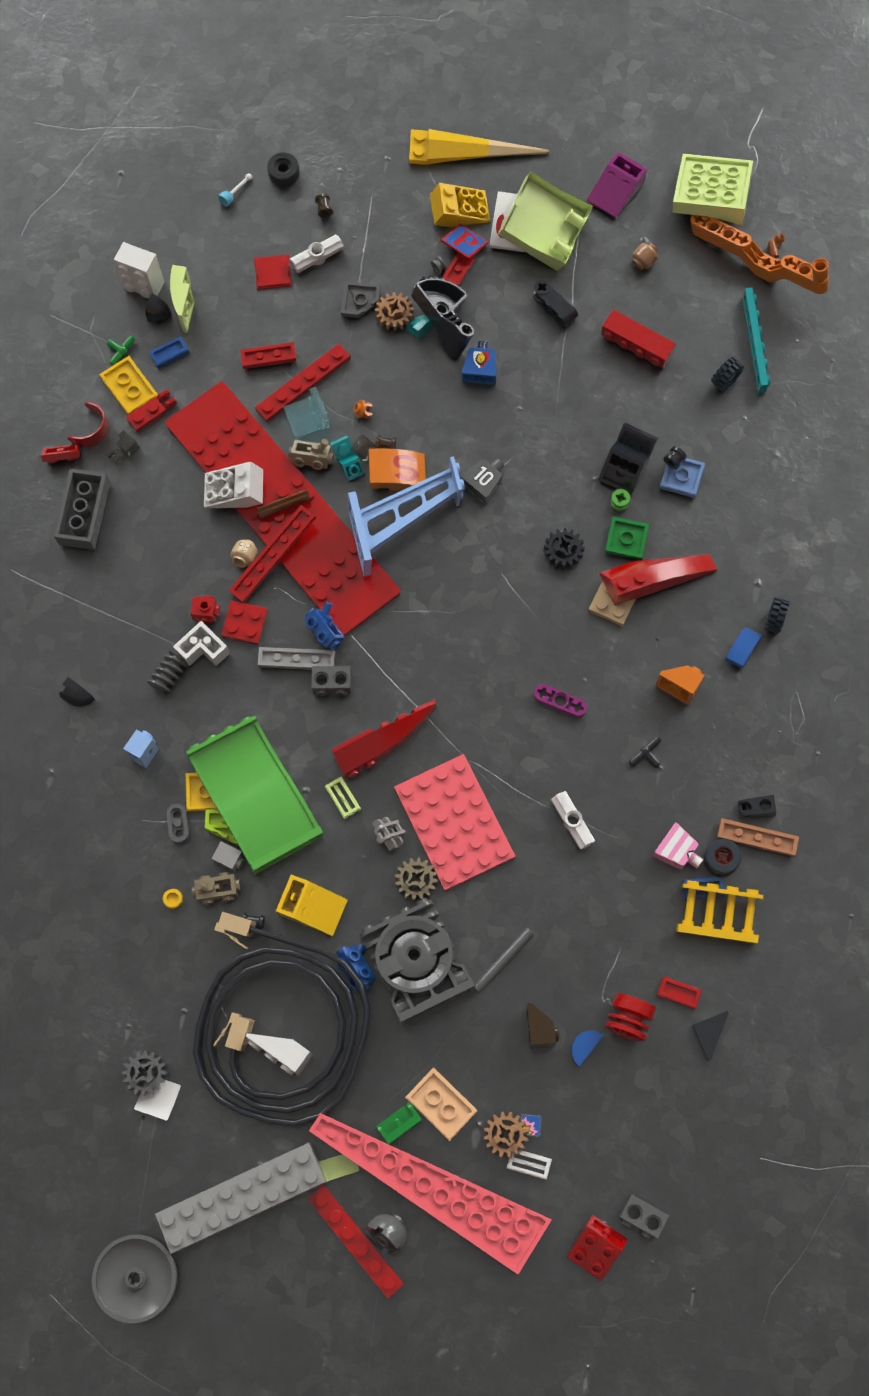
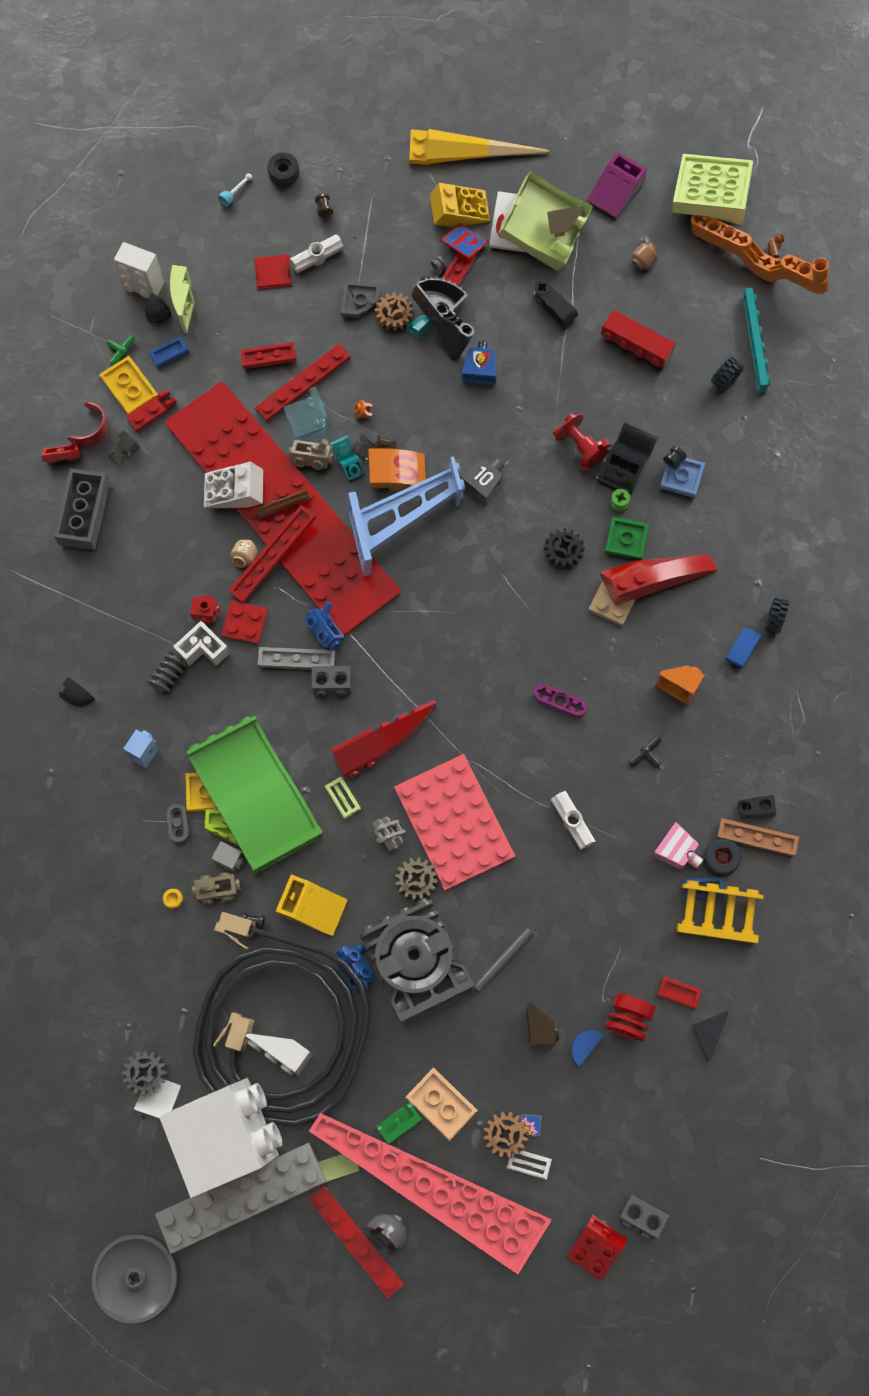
none -> white piece [159,1078,282,1198]
none -> dark tan slope [547,206,583,237]
none -> red piece [553,413,612,471]

